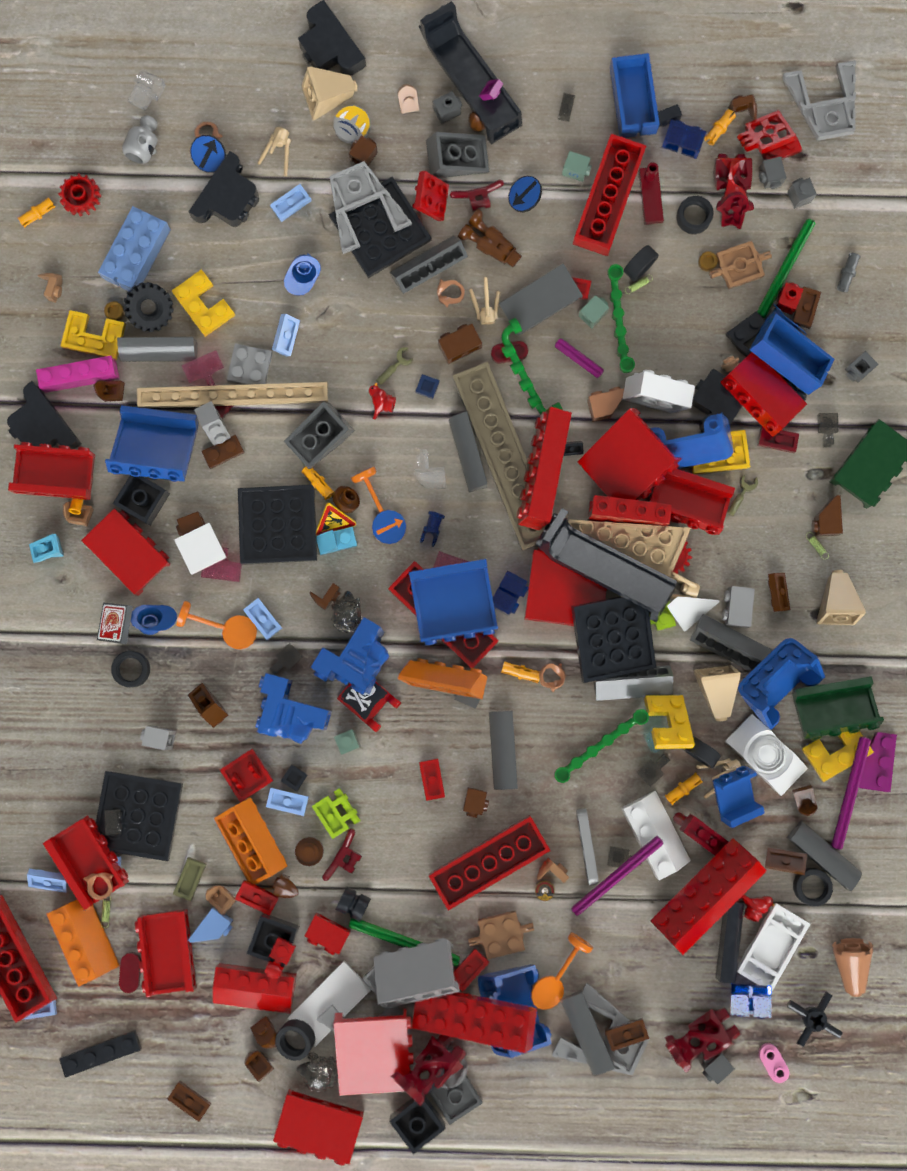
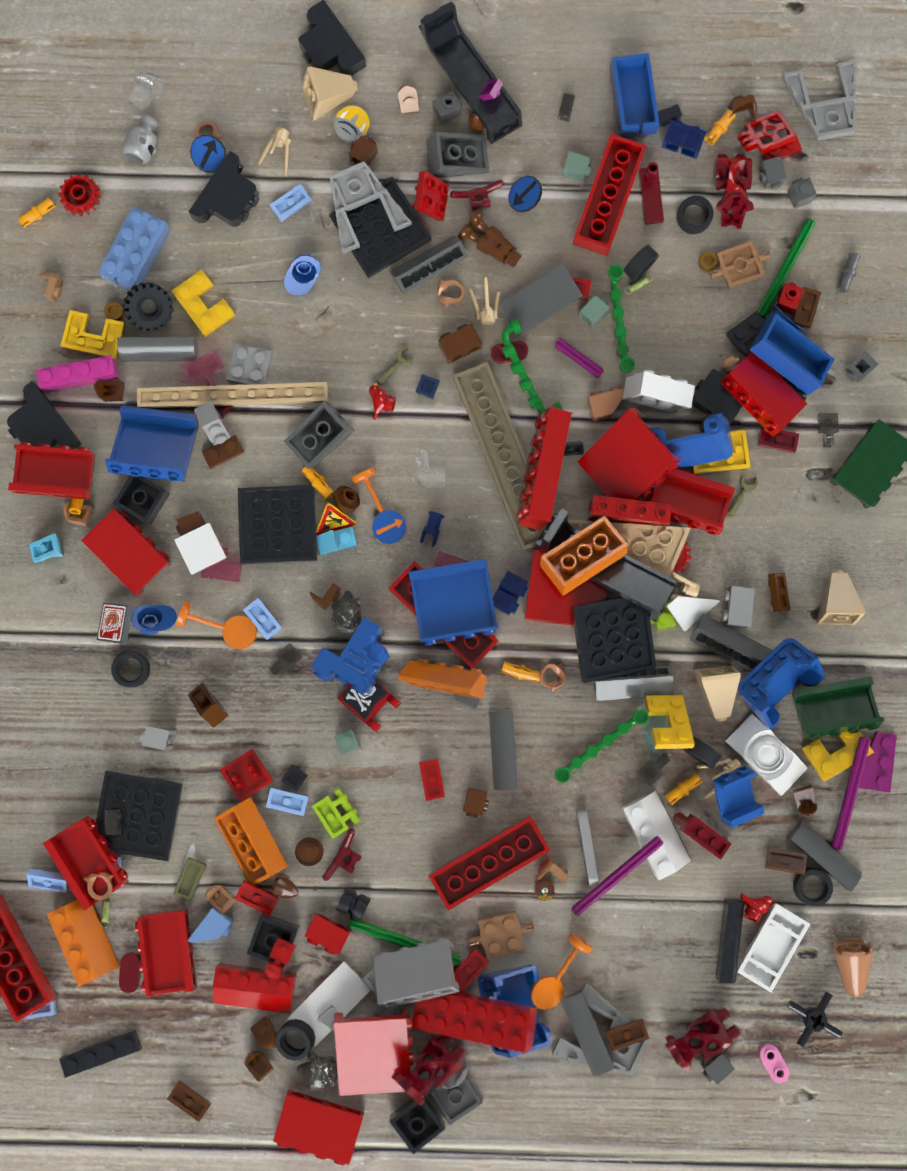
blue brick [255,673,332,744] -> none
light blue plate [272,314,300,356] -> none
dark grey brick [449,411,488,493] -> none
clear smoke plate [607,846,642,868] -> none
red brick [650,838,767,955] -> none
clear blue piece [731,983,772,1019] -> none
yellowish green piece [806,532,829,559] -> none
reddish brown slope [812,495,843,537] -> none
none -> orange brick [540,516,628,596]

